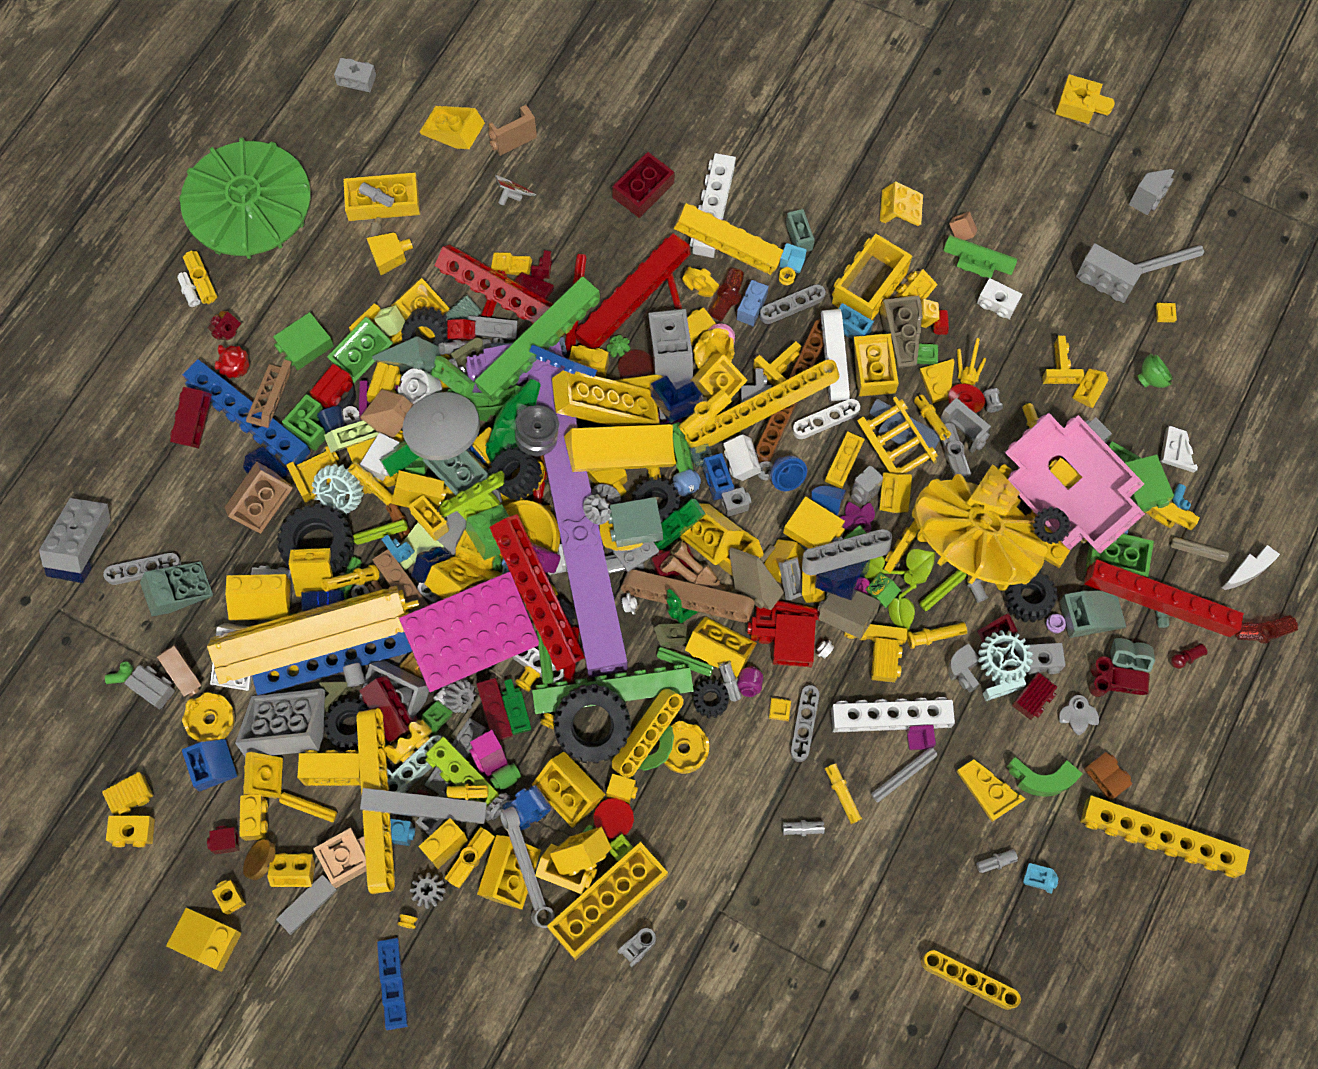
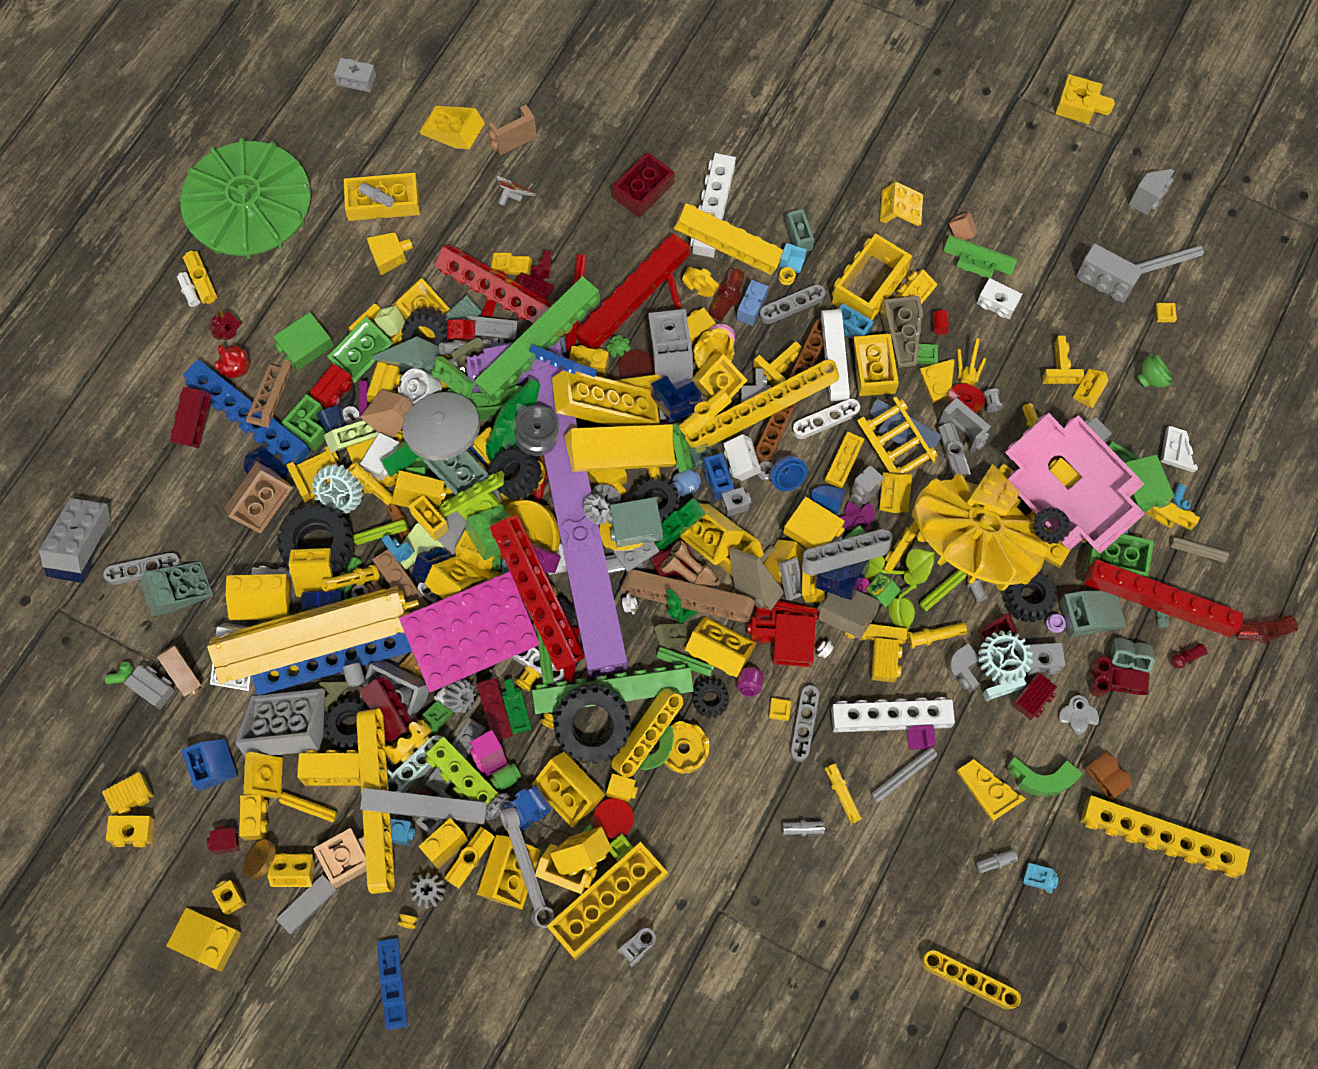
yellow plate [182,693,235,743] -> none
yellow axle [447,784,489,800] -> none
light grey axle [718,661,742,701] -> none
yellow pin [914,395,951,440] -> none
yellow bracket [921,299,939,328] -> none
white slope [1222,545,1280,590] -> none

